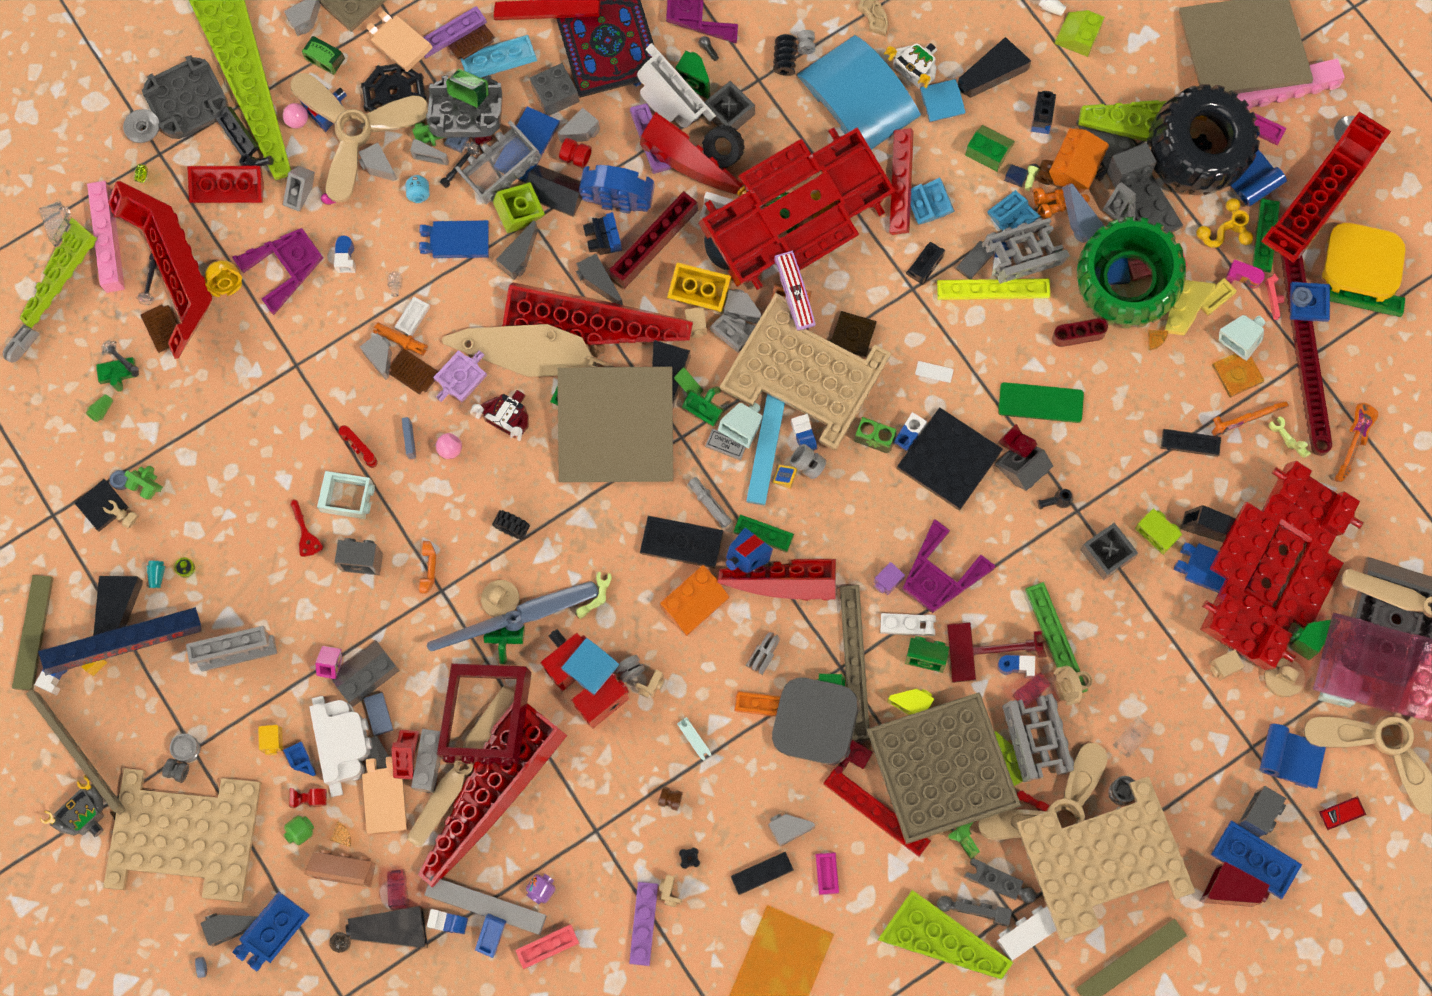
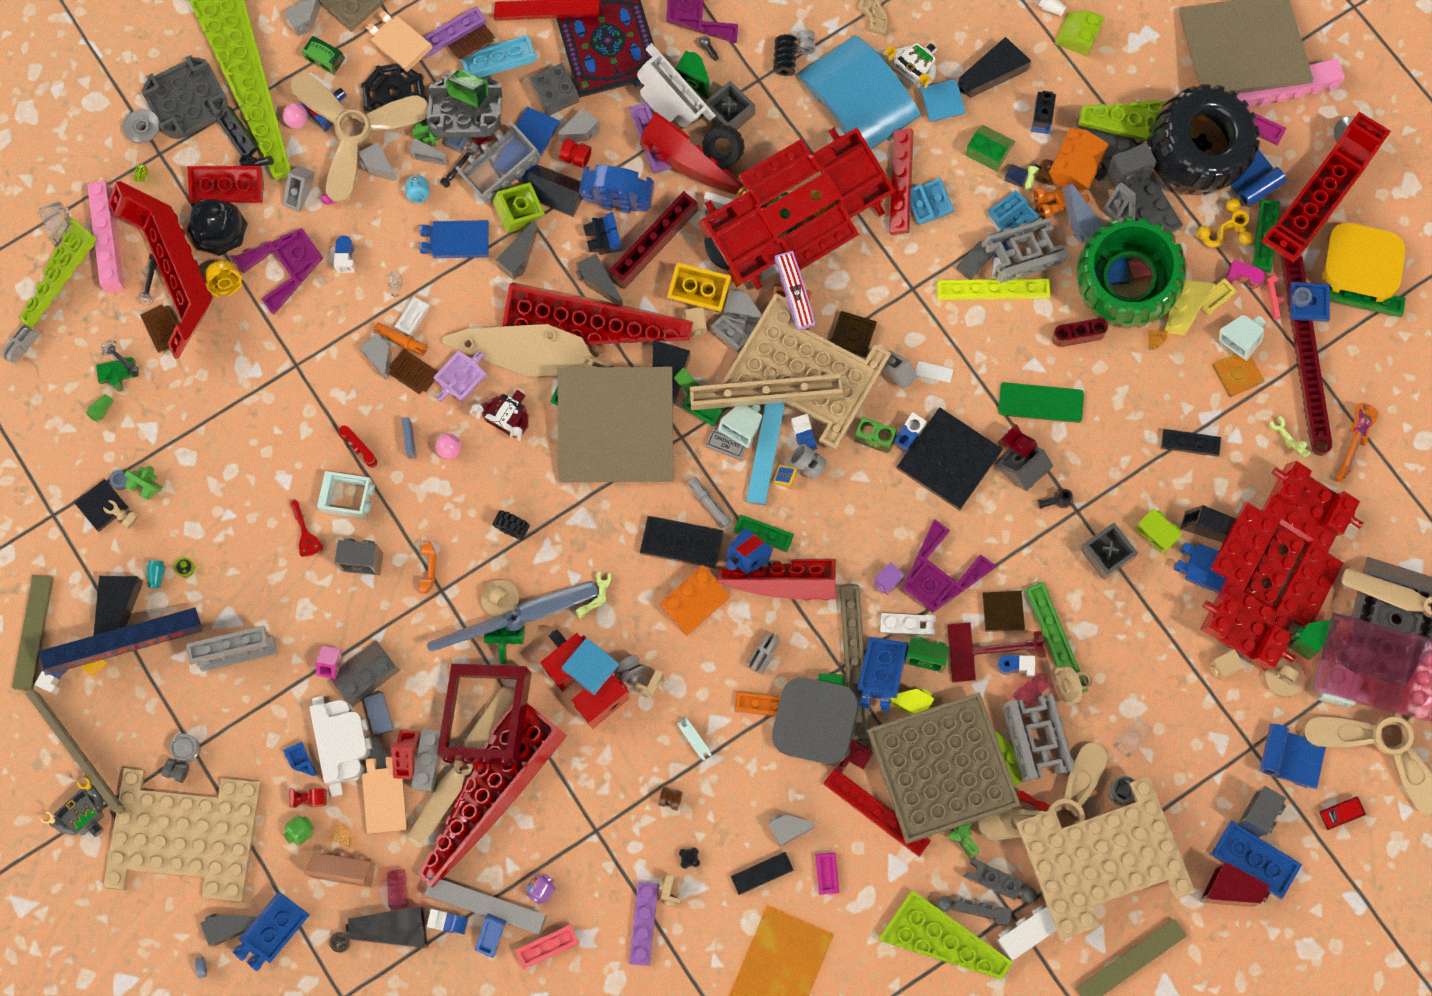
yellow brick [258,725,283,755] -> none
black hinge [906,242,945,285] -> none
orange piece [1212,401,1289,436] -> none
none -> black piece [187,199,248,256]
none -> tan tile [690,374,843,410]
none -> blue tile [858,637,909,712]
none -> light grey slope [883,350,918,389]
none -> dark brown tile [982,591,1025,632]

